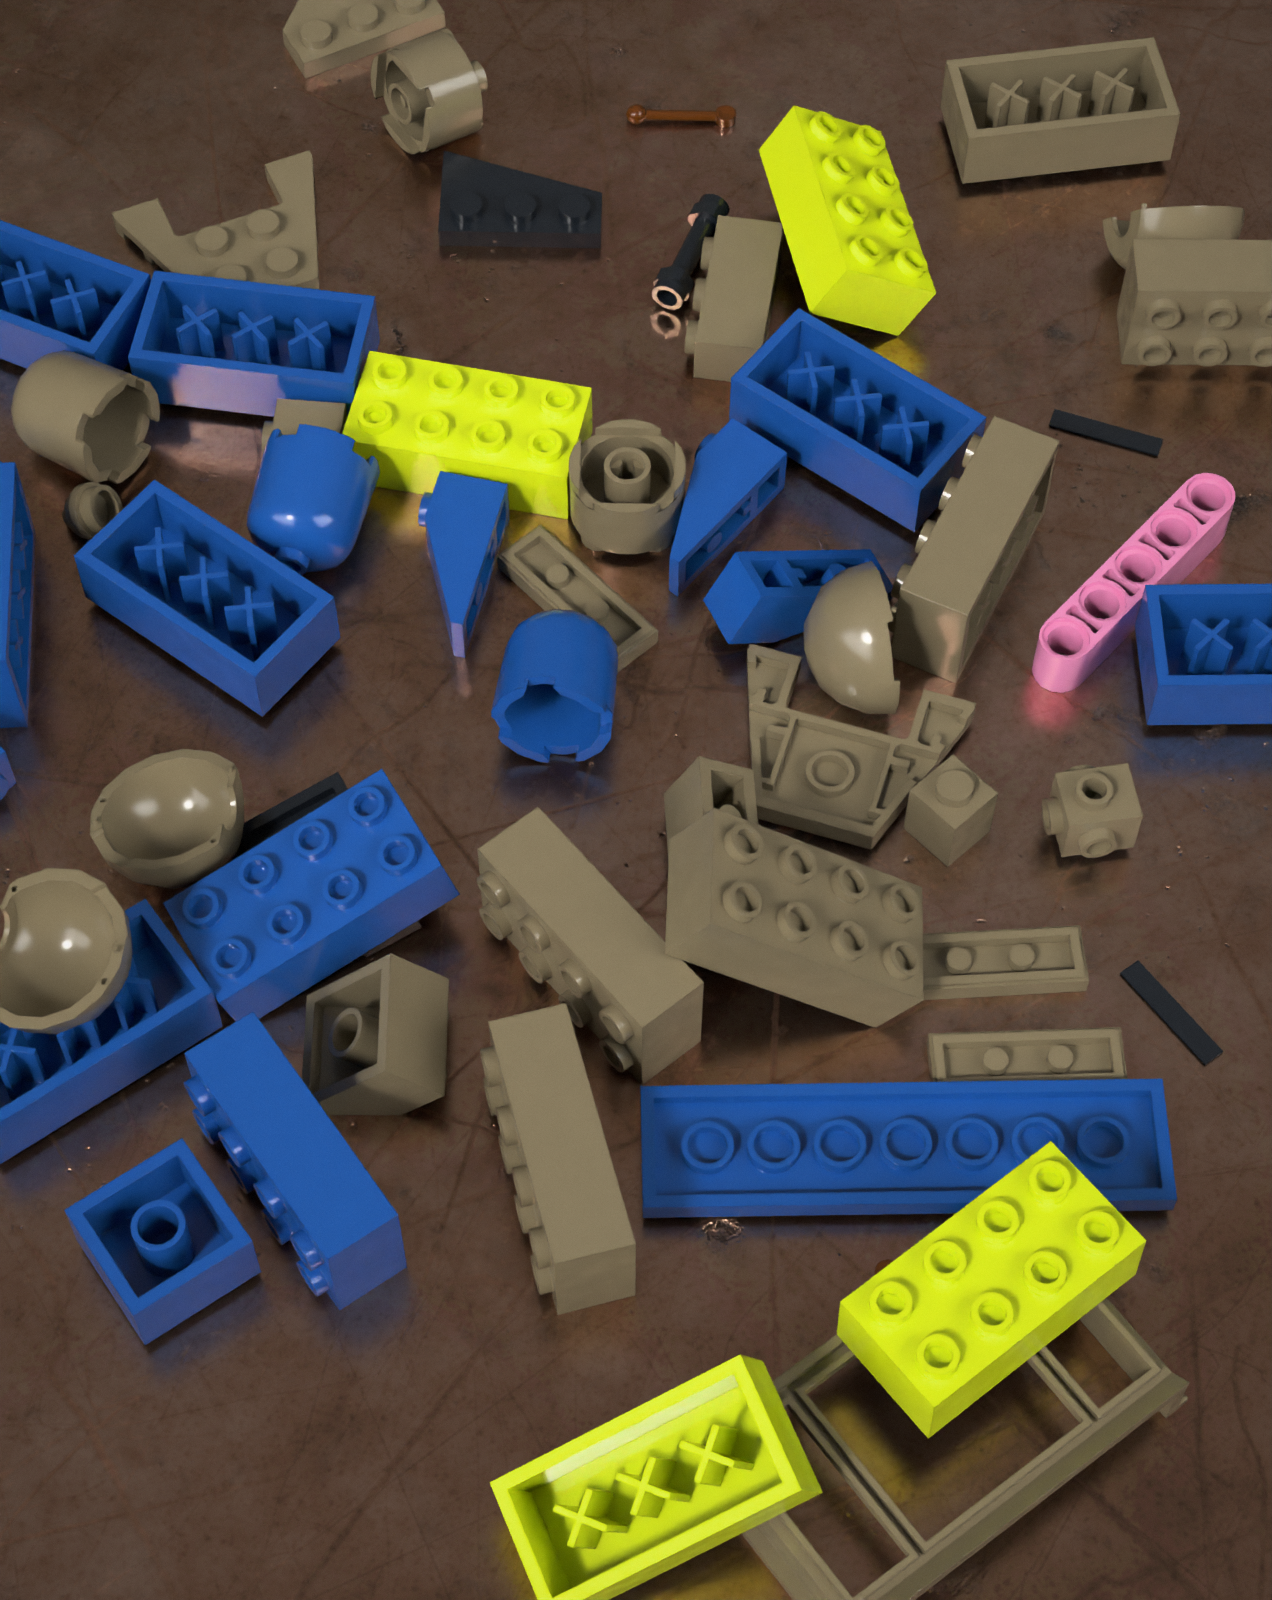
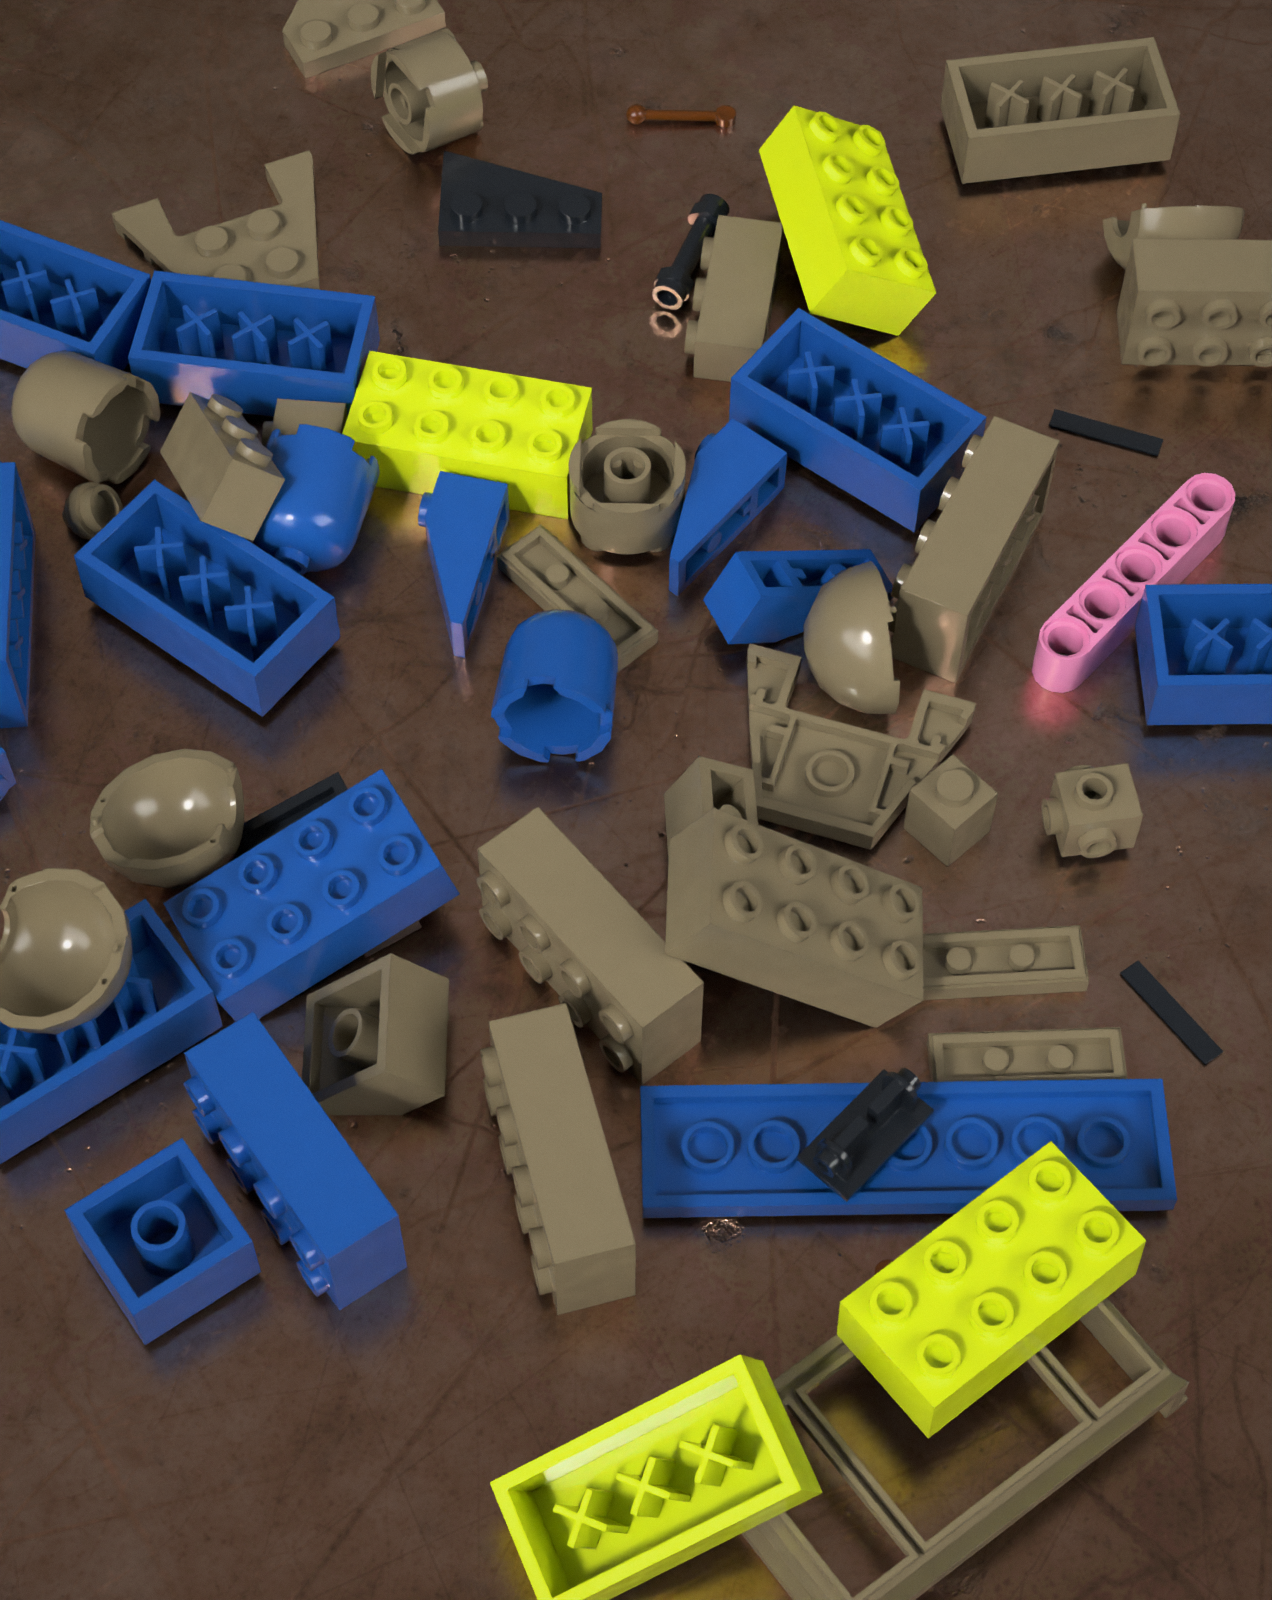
none -> dark tan brick [160,392,285,541]
none -> black hinge [797,1068,934,1202]

